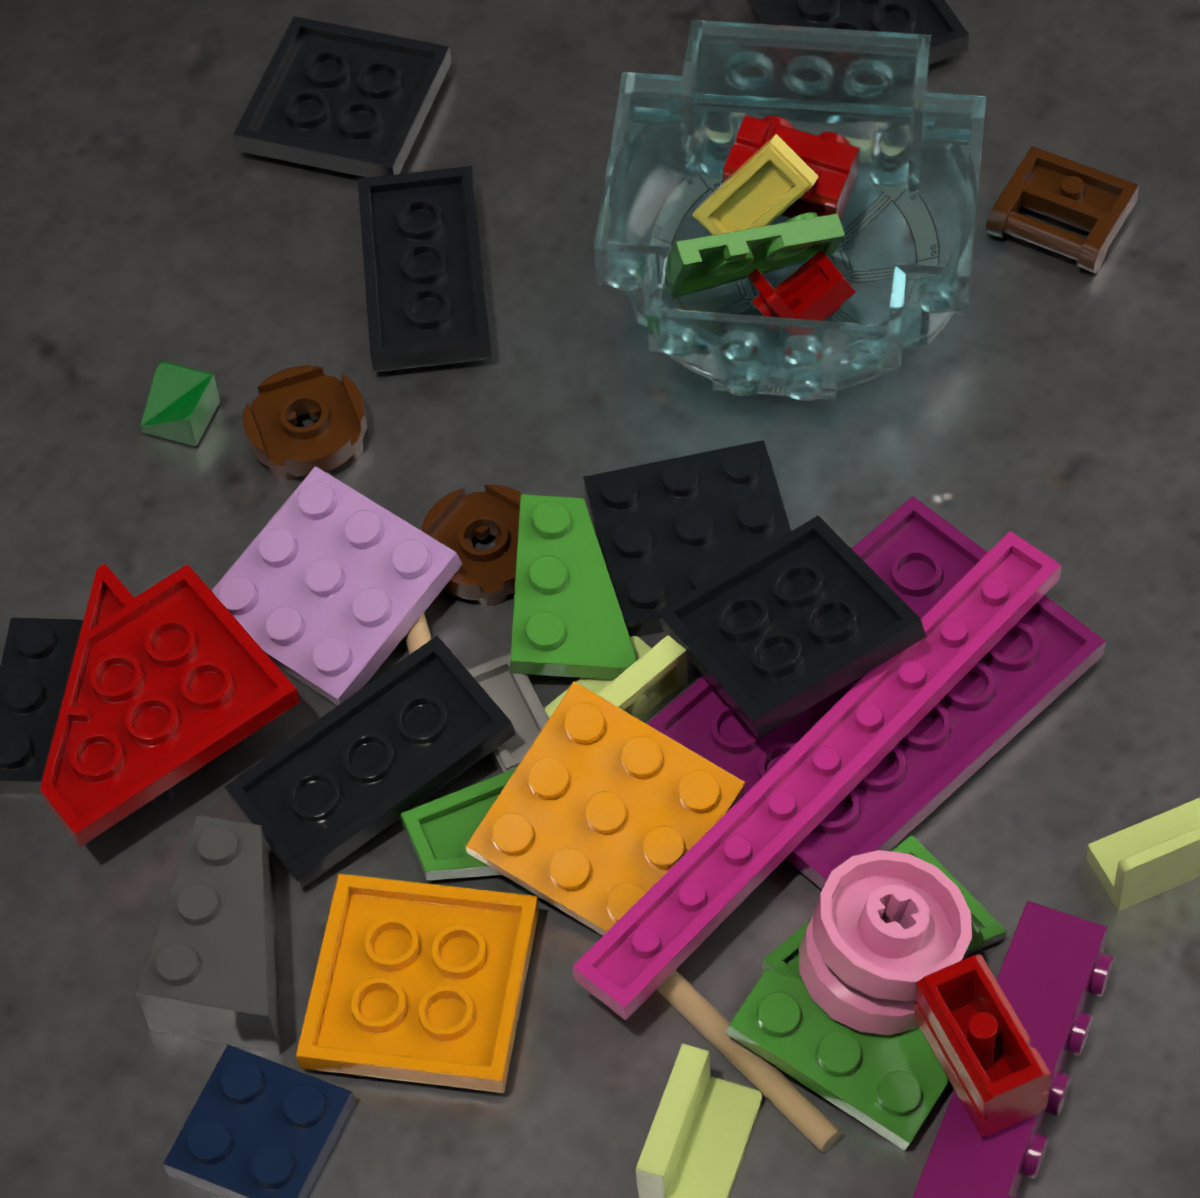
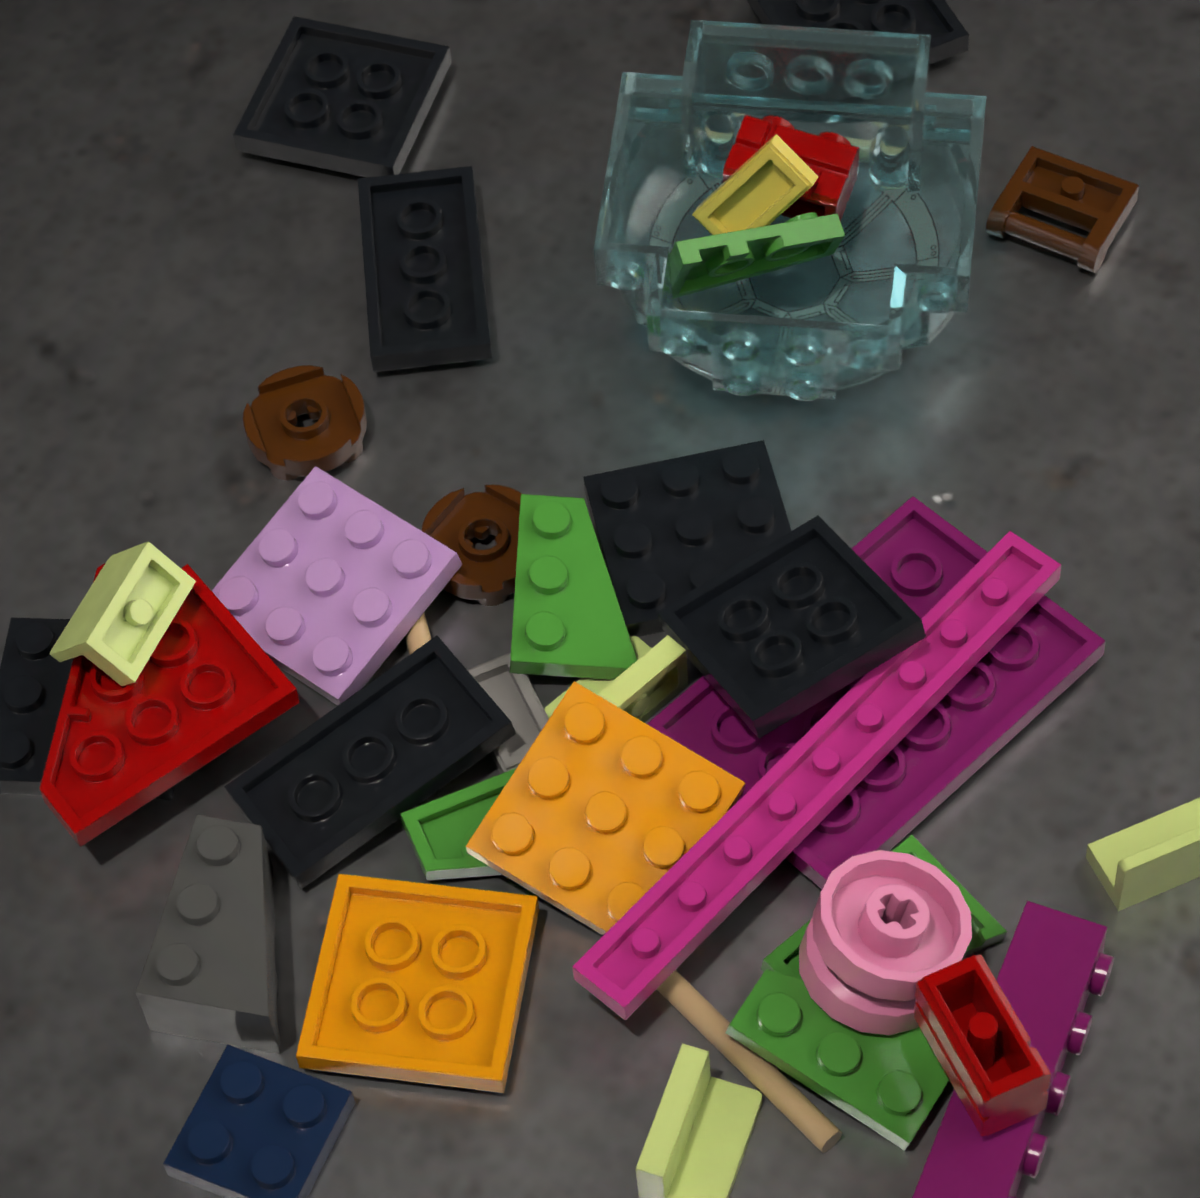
green slope [140,361,220,447] -> none
red bracket [748,249,856,339] -> none
none -> yellowish green panel [50,541,196,686]

